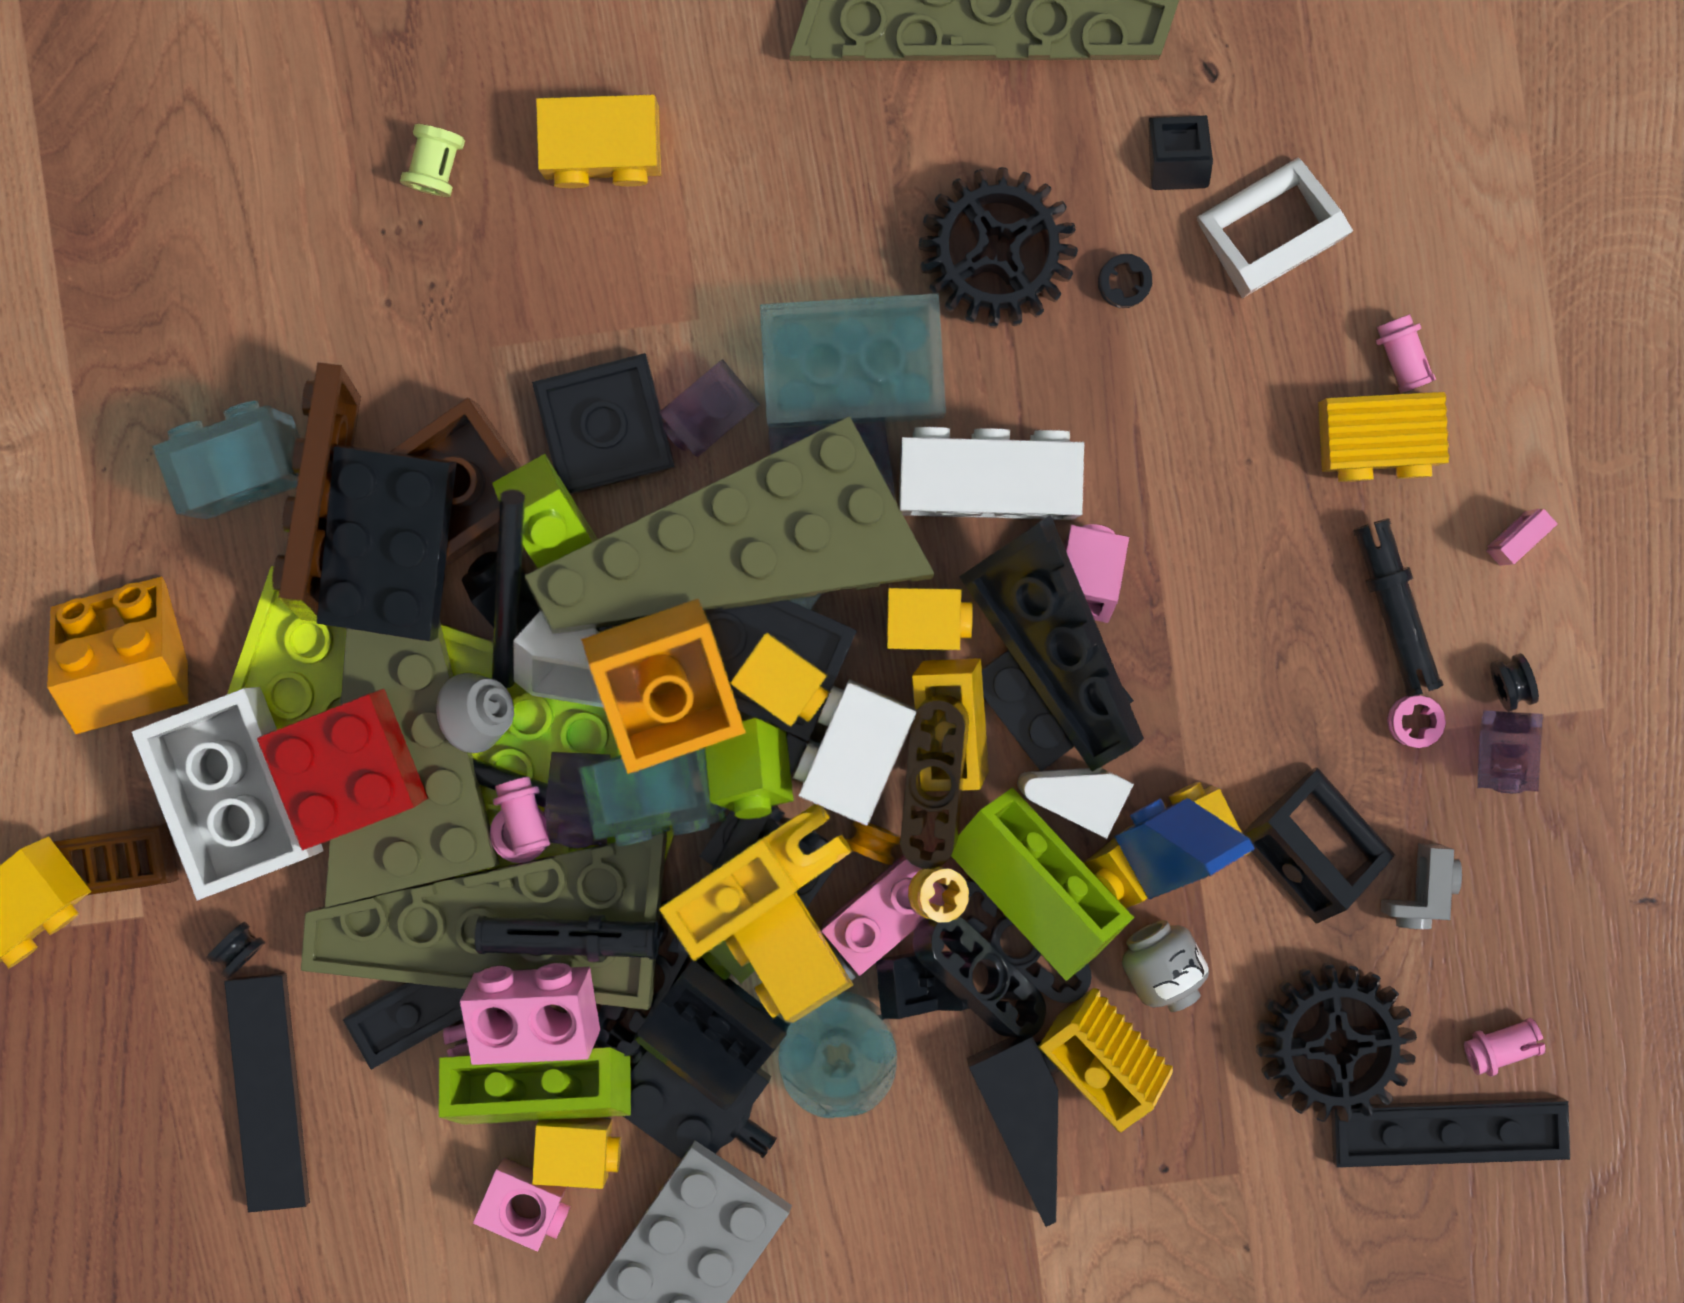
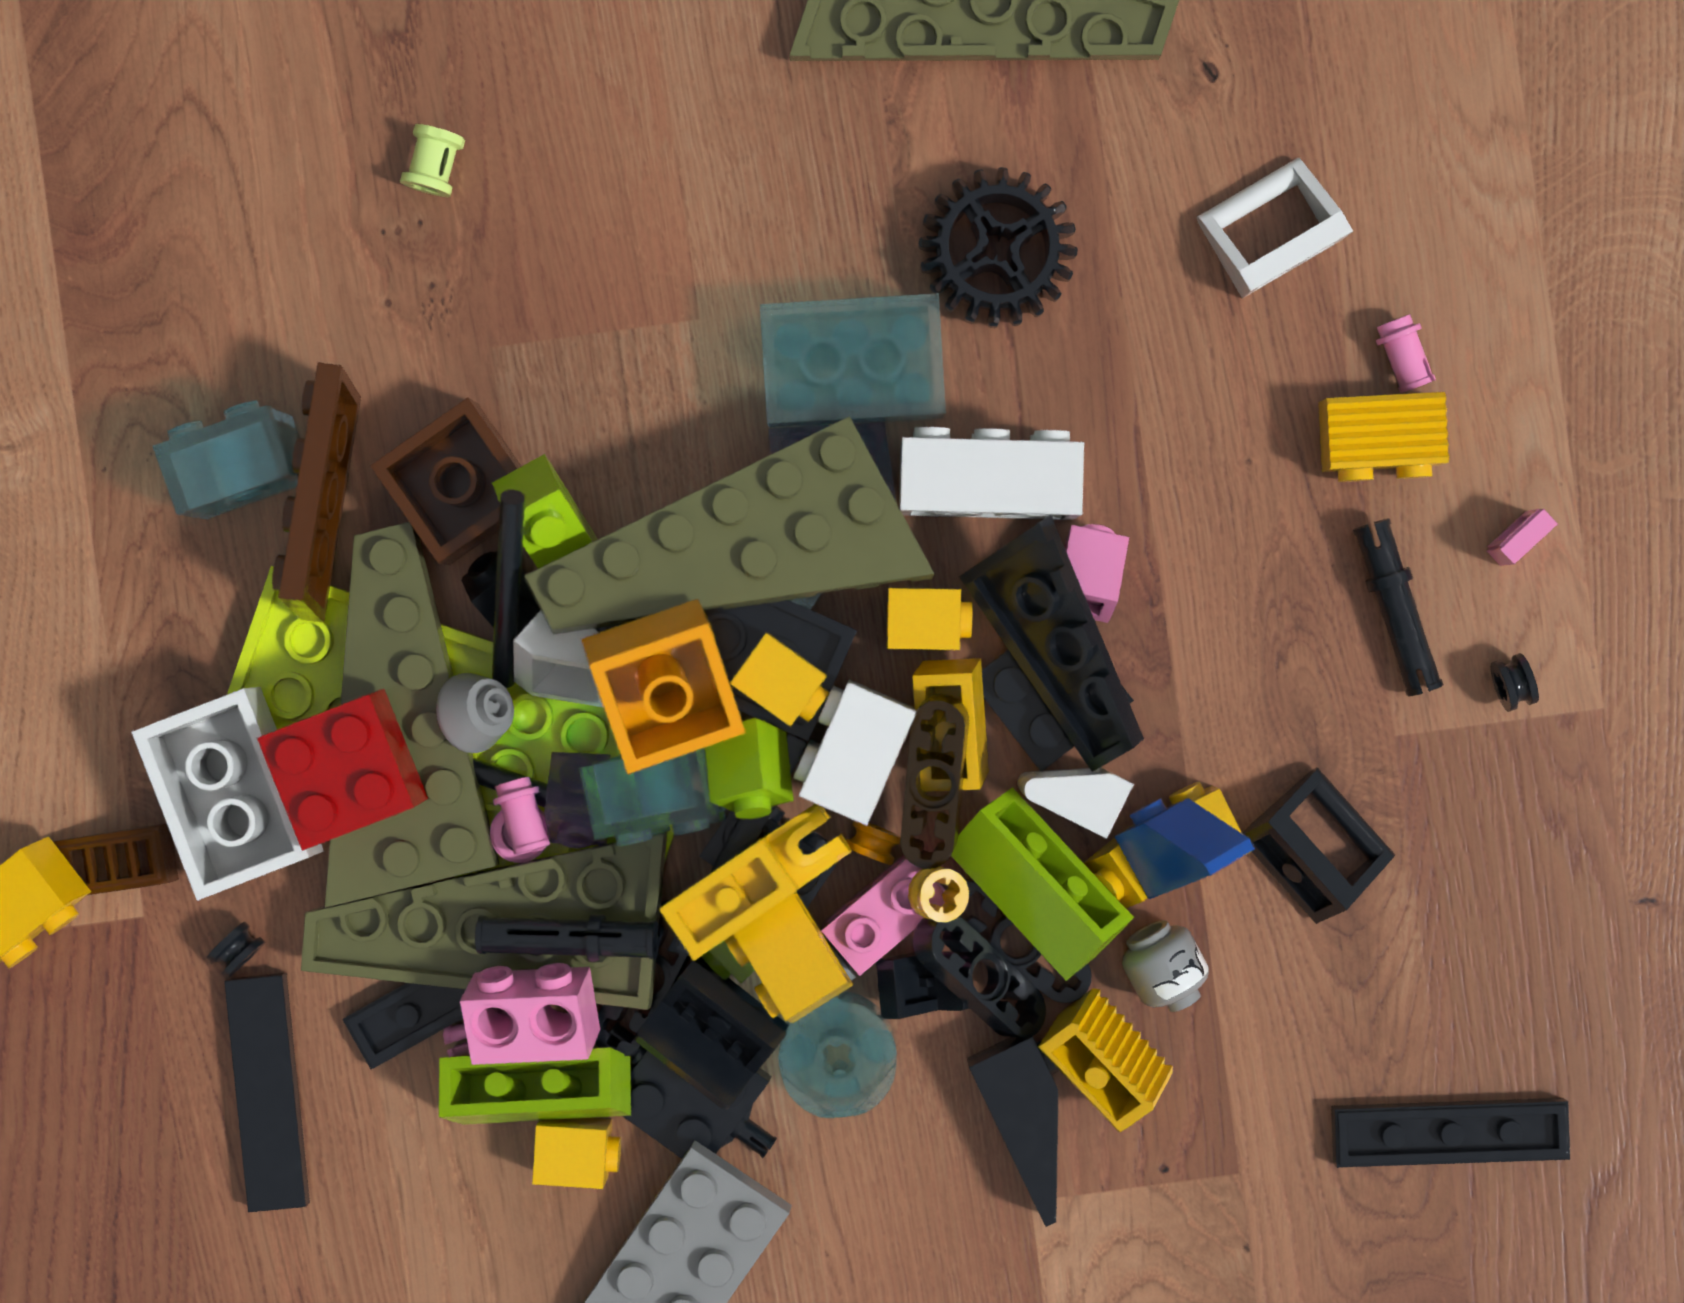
light orange slope [47,576,189,734] -> none
black plate [316,445,457,642] -> none
bright pink brick [473,1158,571,1252] -> none
black plate [532,353,676,495] -> none
yellow brick [536,95,661,188] -> none
clear purple bracket [660,359,760,457] -> none
black bush [1098,254,1152,308] -> none
black slope [1148,115,1213,190] -> none
black gear [1256,963,1417,1123] -> none
light grey bracket [1381,843,1462,929] -> none
bright pink bush [1387,695,1446,748] -> none
bright pink pin [1464,1018,1545,1077] -> none
clear purple brick [1477,710,1544,794] -> none

